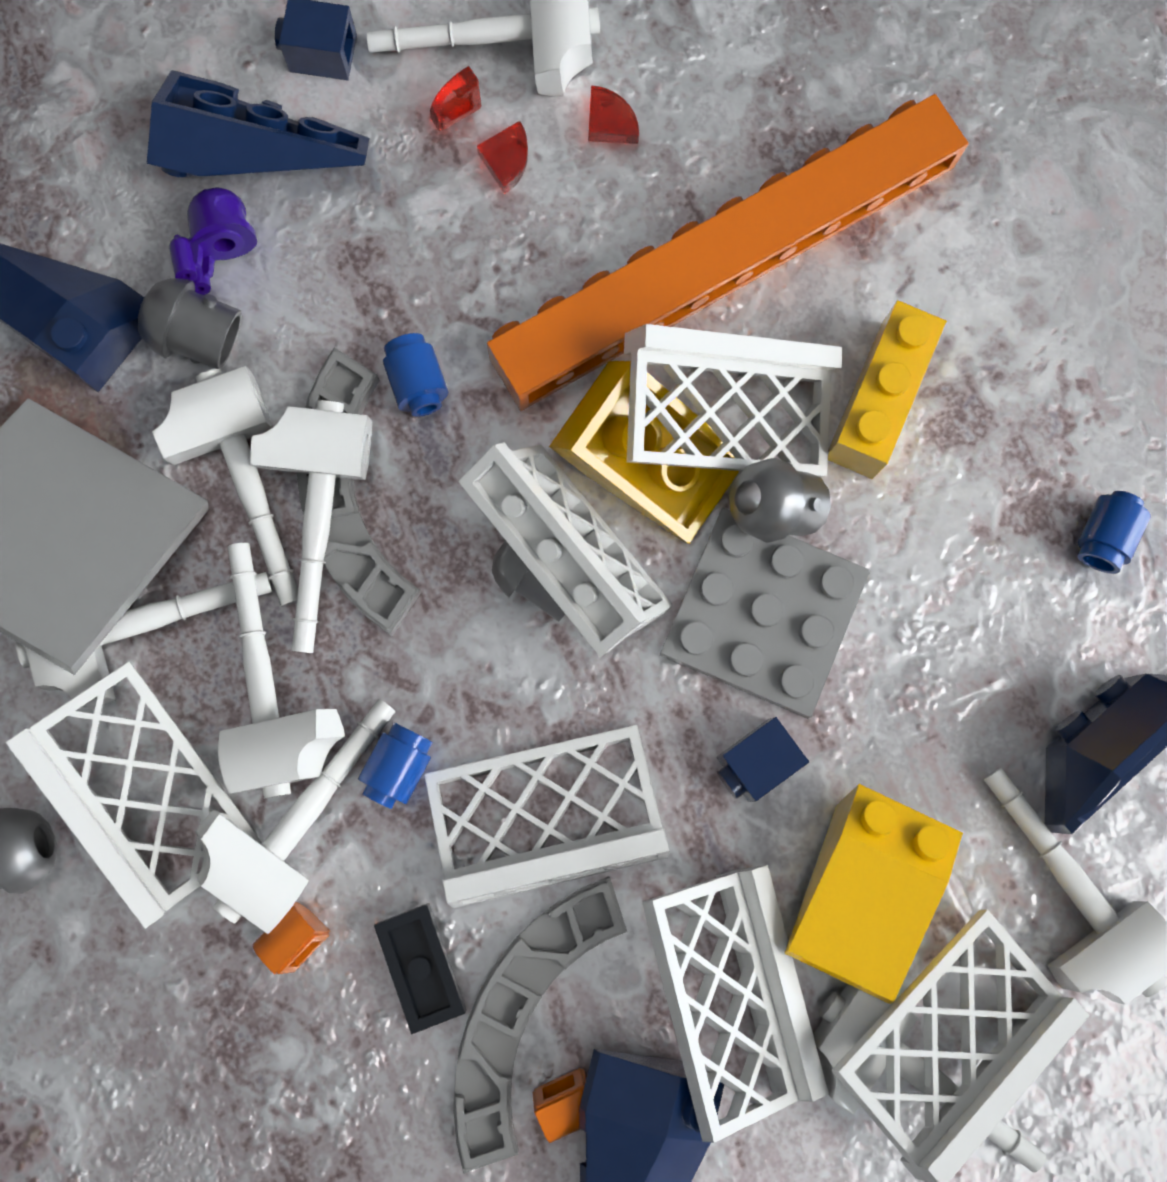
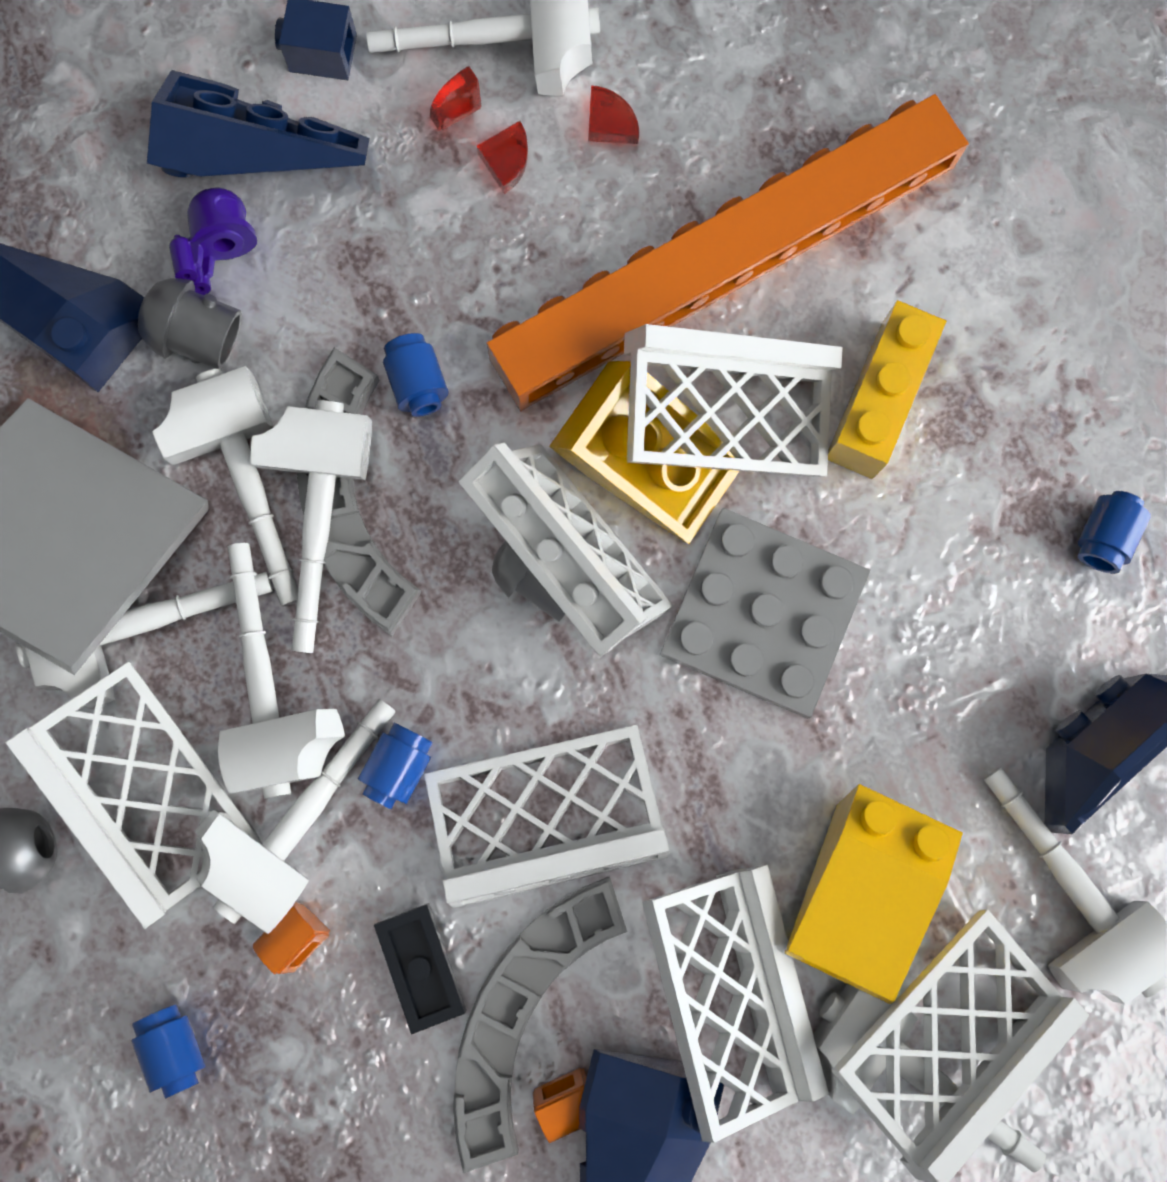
dark blue brick [716,717,809,802] -> none
flat silver piece [729,458,831,543] -> none
none -> blue brick [131,1004,206,1099]

